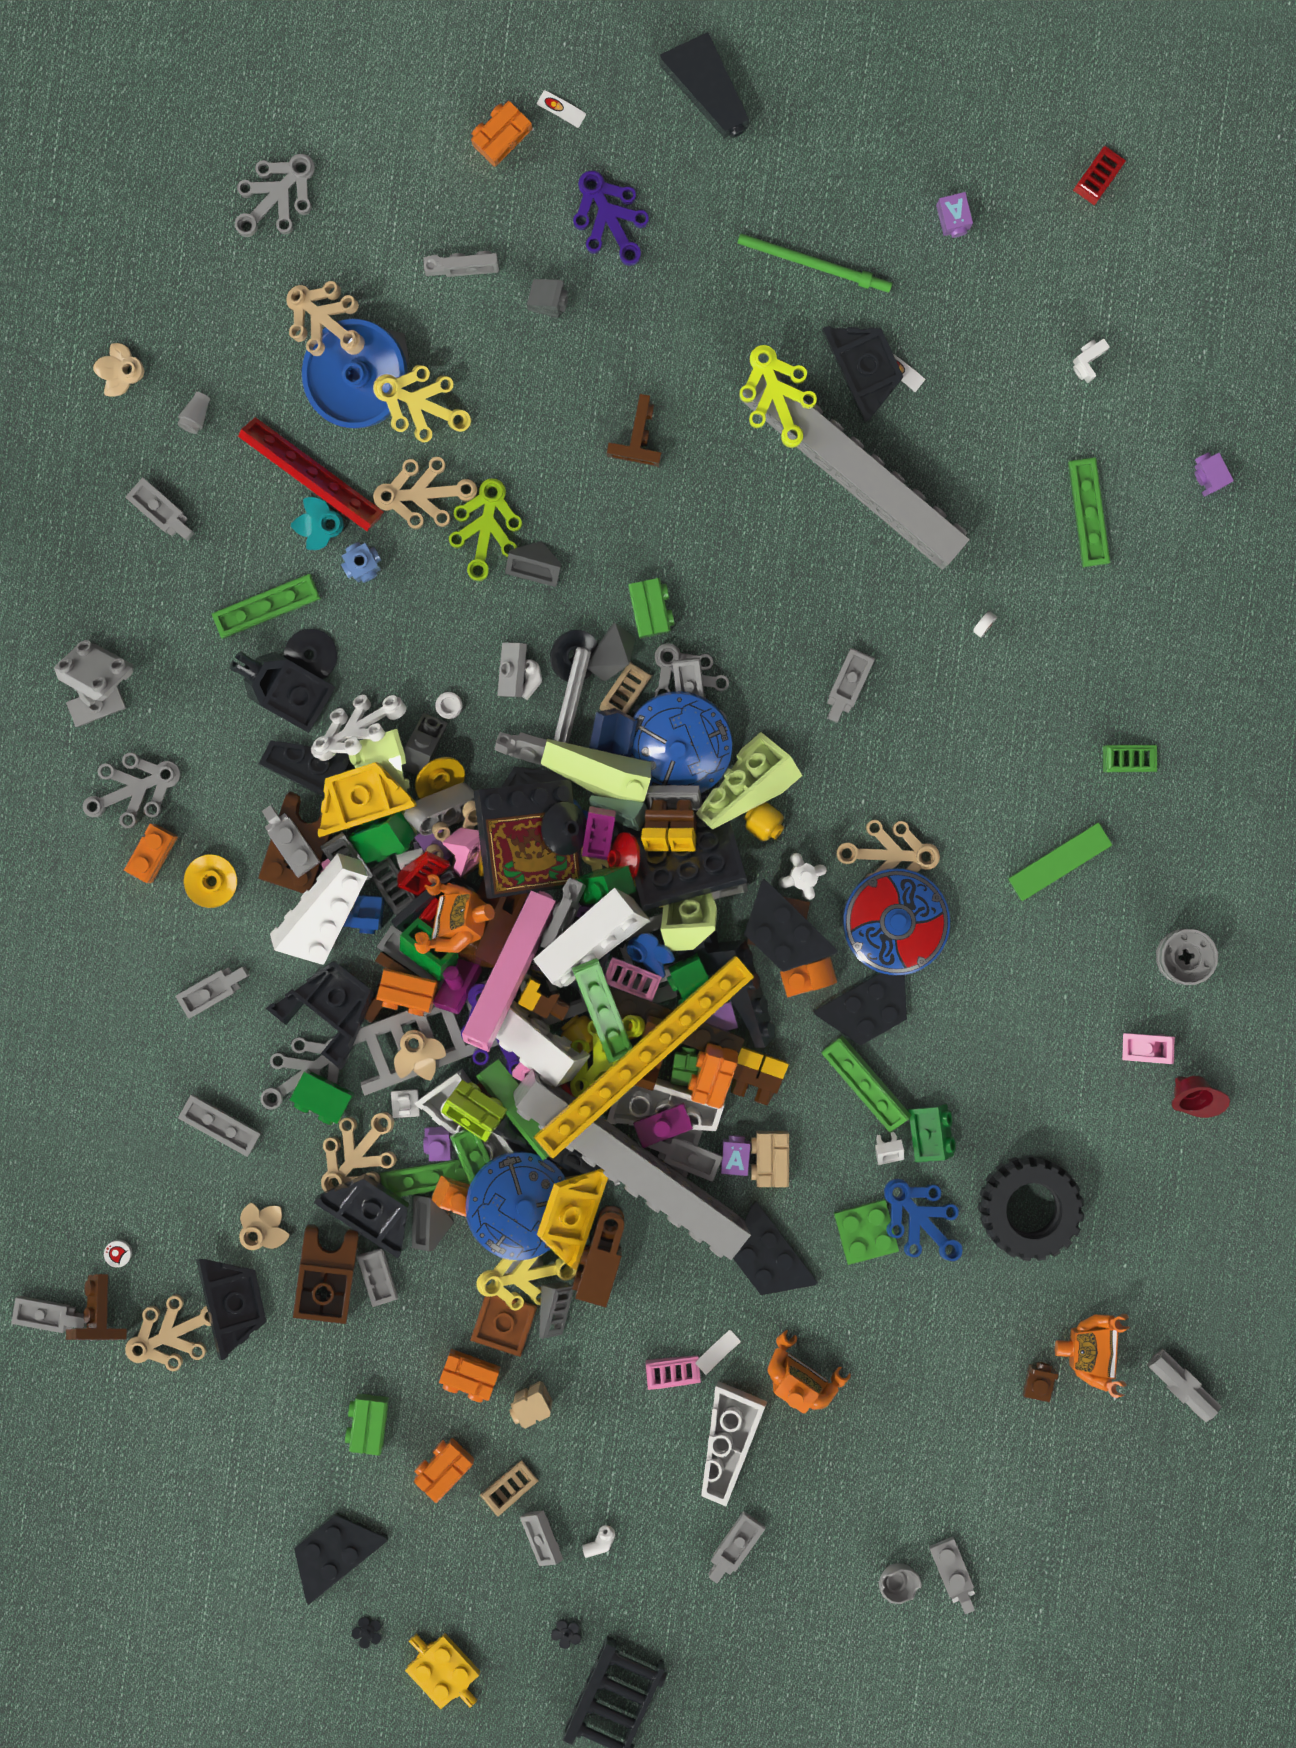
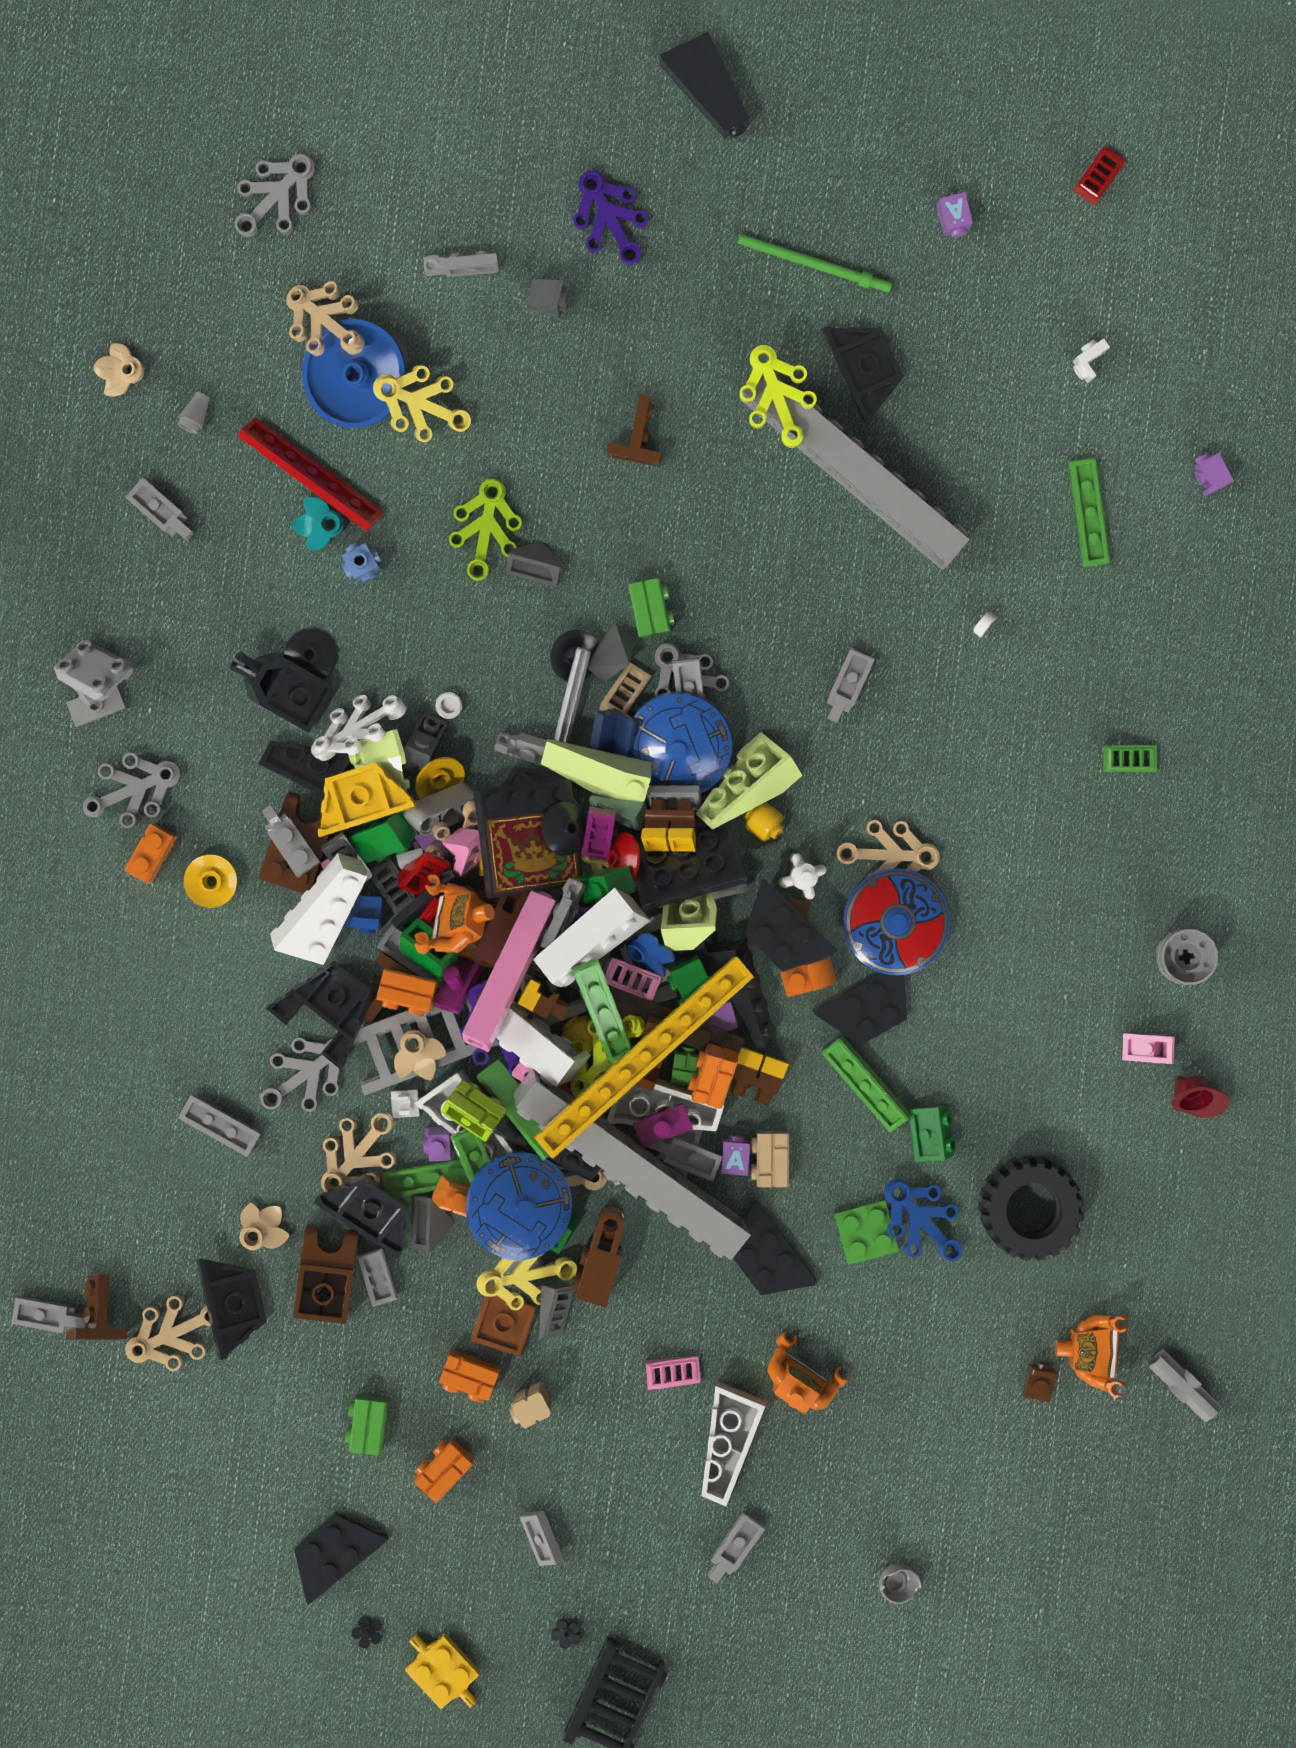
white tile [104,1240,132,1267] -> none
light grey hinge [175,966,250,1019] -> none
bright green tile [212,574,321,639] -> none
green brick [290,1069,354,1125] -> none
tan plant [373,457,478,529] -> none
orange brick [471,101,532,167] -> none
tan slope [480,1460,538,1516] -> none
light grey plate [497,643,527,697] -> none
white arm [522,659,542,700] -> none
white sticker [537,90,586,128] -> none
yellow wing [537,1169,608,1270] -> none
white arm [582,1525,615,1558] -> none
white sticker [695,1330,741,1375] -> none
white tile [875,1132,904,1165] -> none
white sticker [893,354,925,392] -> none
light grey hinge [929,1537,975,1614] -> none
bright green tile [1007,823,1112,901] -> none

